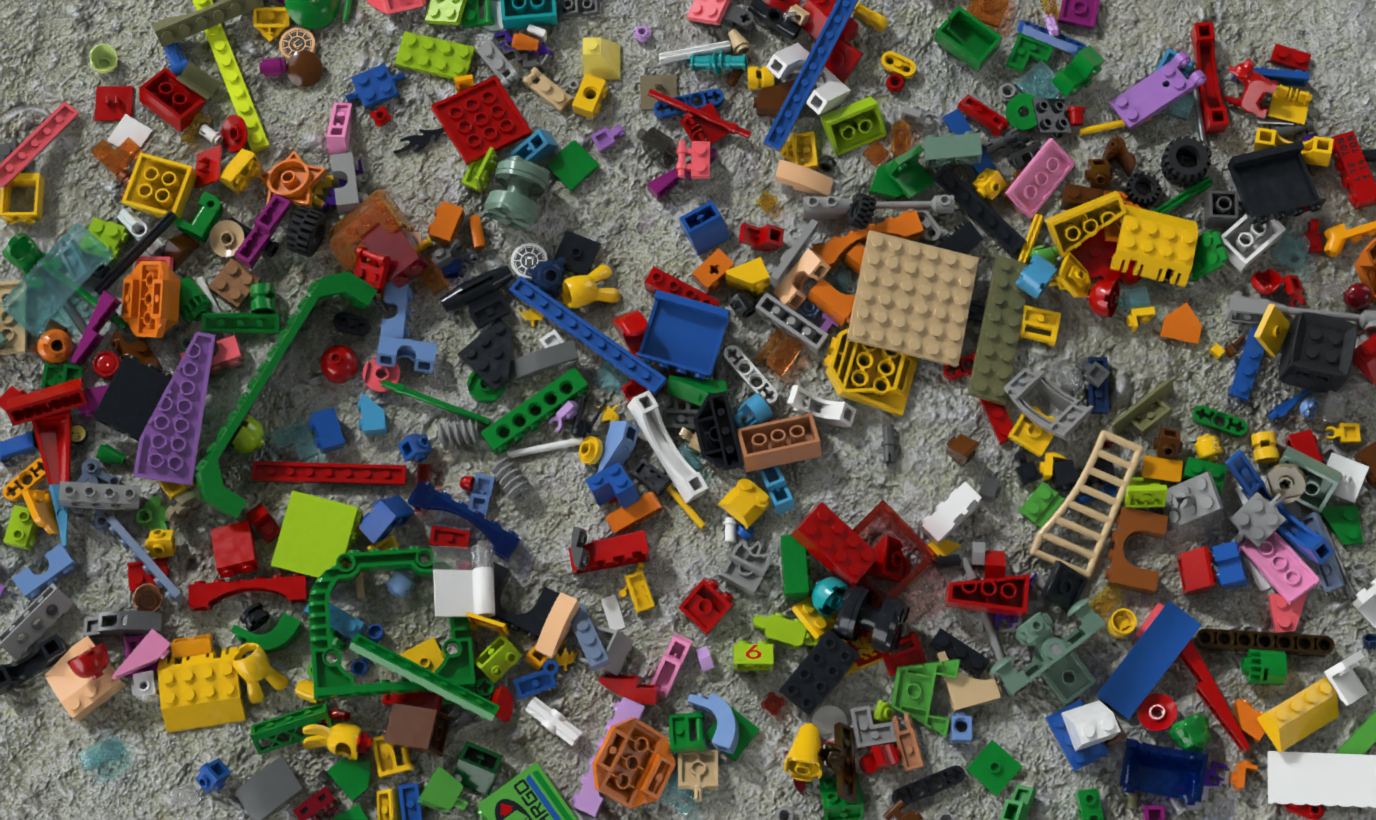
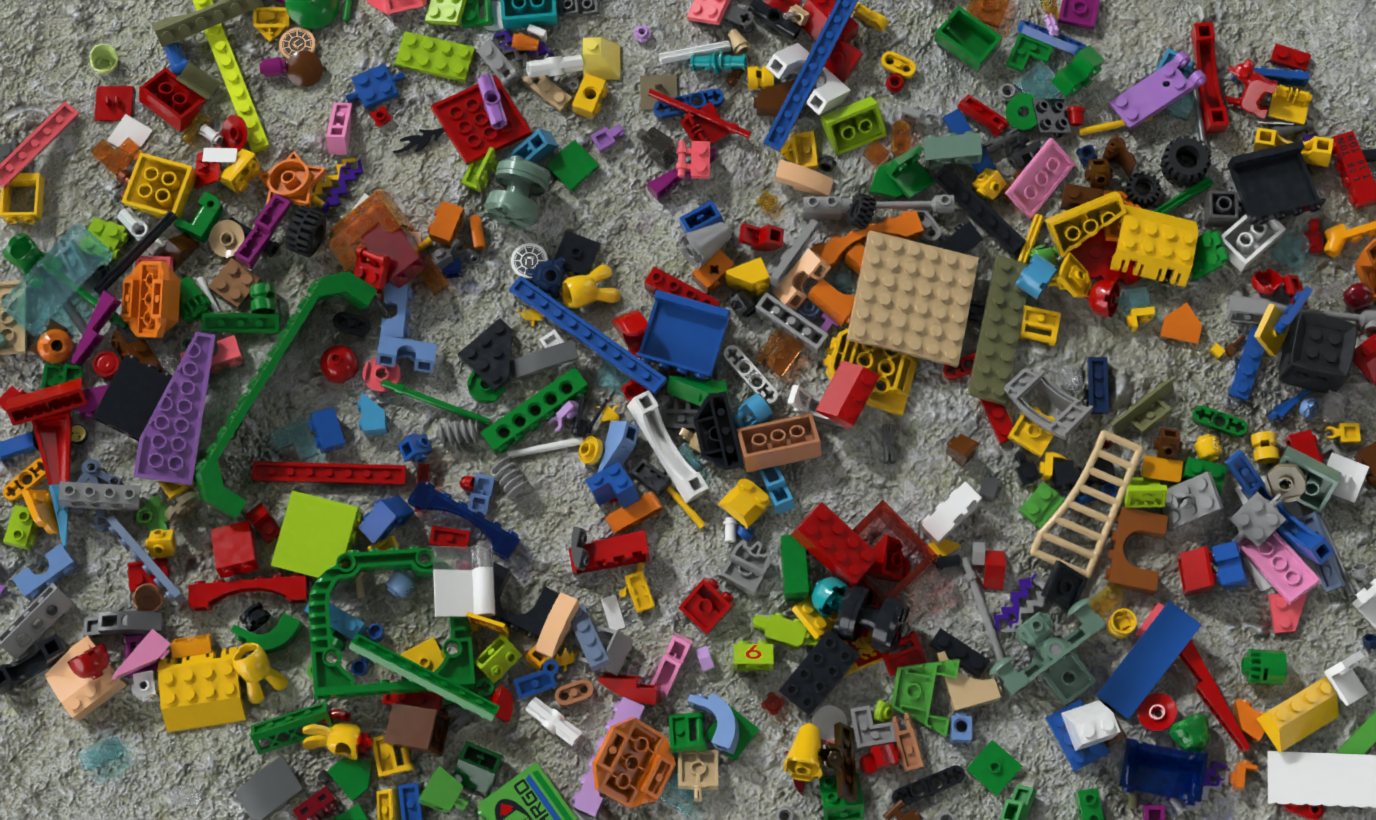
green cone [96,444,127,466] -> none
blue brick [195,758,231,794] -> none
lime cylinder [229,415,265,454] -> none
yellow brick [295,679,324,704] -> none
light grey arch [330,152,363,213] -> none
black plate [440,265,514,330] -> none
light orange plate [454,74,475,93] -> none
red wedge [944,574,1030,617] -> none
dark grey plate [1075,357,1111,389] -> none
dark brown beam [1193,628,1335,657] -> none
green wing [1319,505,1363,546] -> none
none -> white sticker [202,148,237,162]
none -> medium lavender piece [477,74,507,130]
none -> white piece [526,55,584,78]
none -> nougat plate [555,679,594,707]
none -> light grey cone [678,222,732,269]
none -> red slope [815,361,880,430]
none -> dark blue plate [1076,145,1098,165]
none -> blue plate [1274,286,1313,334]

